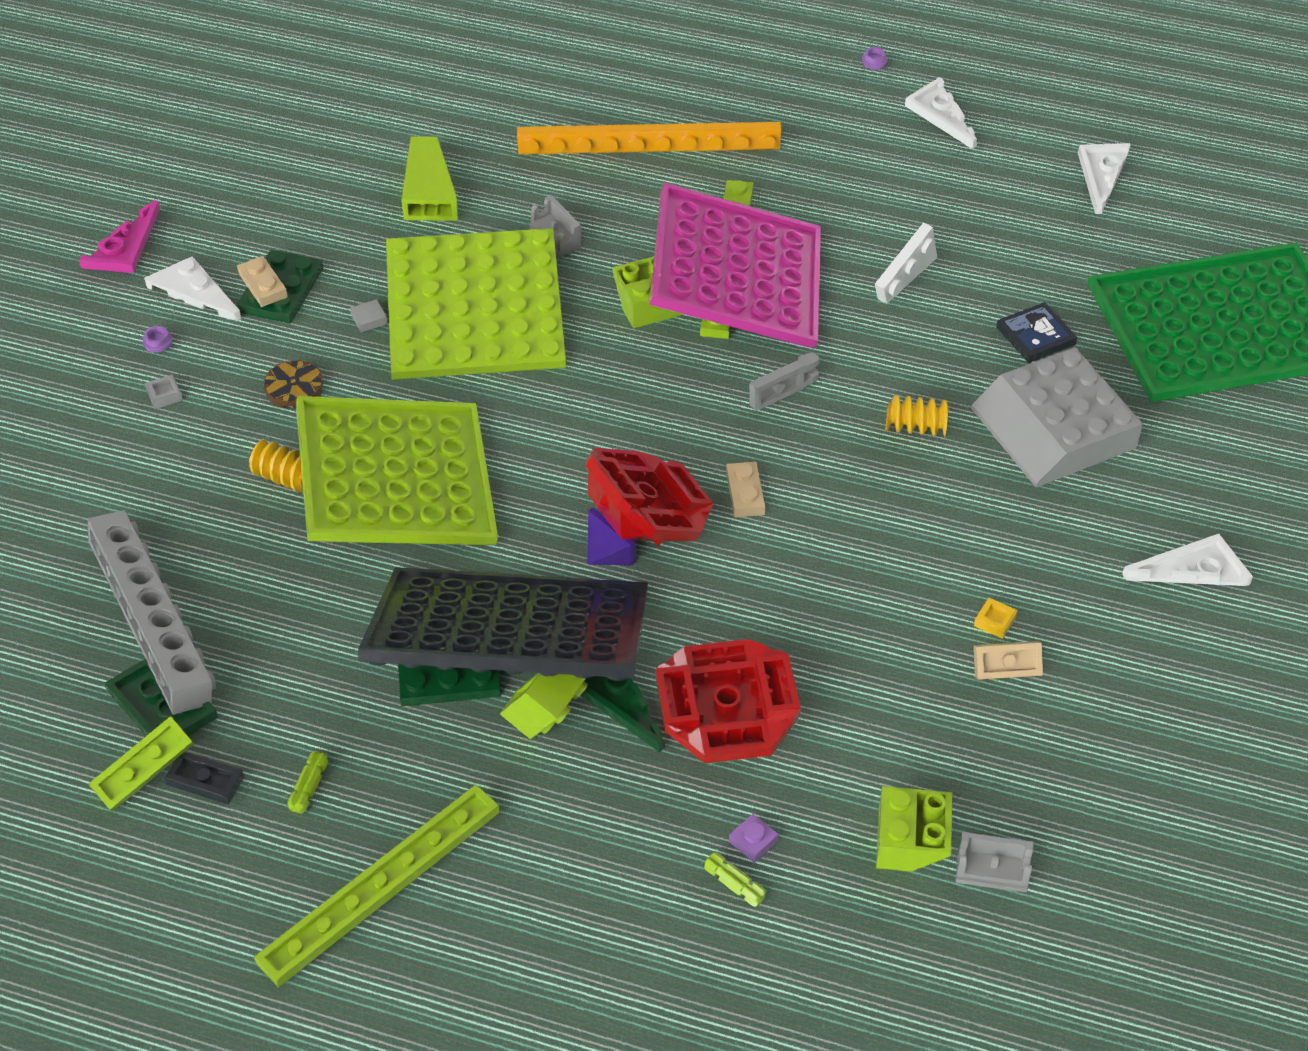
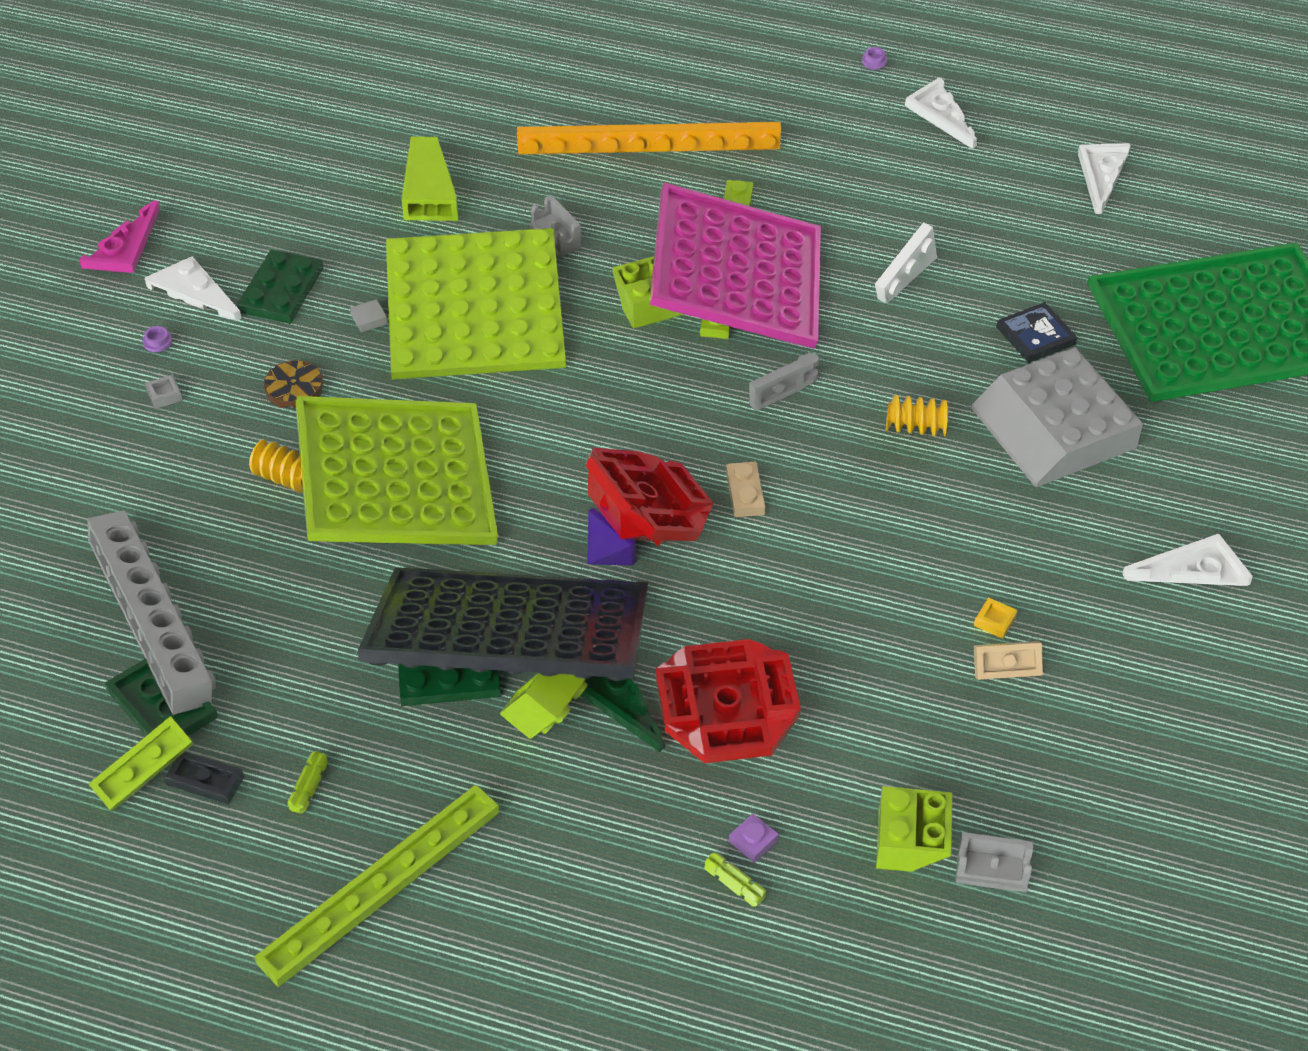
tan plate [237,256,288,307] -> none

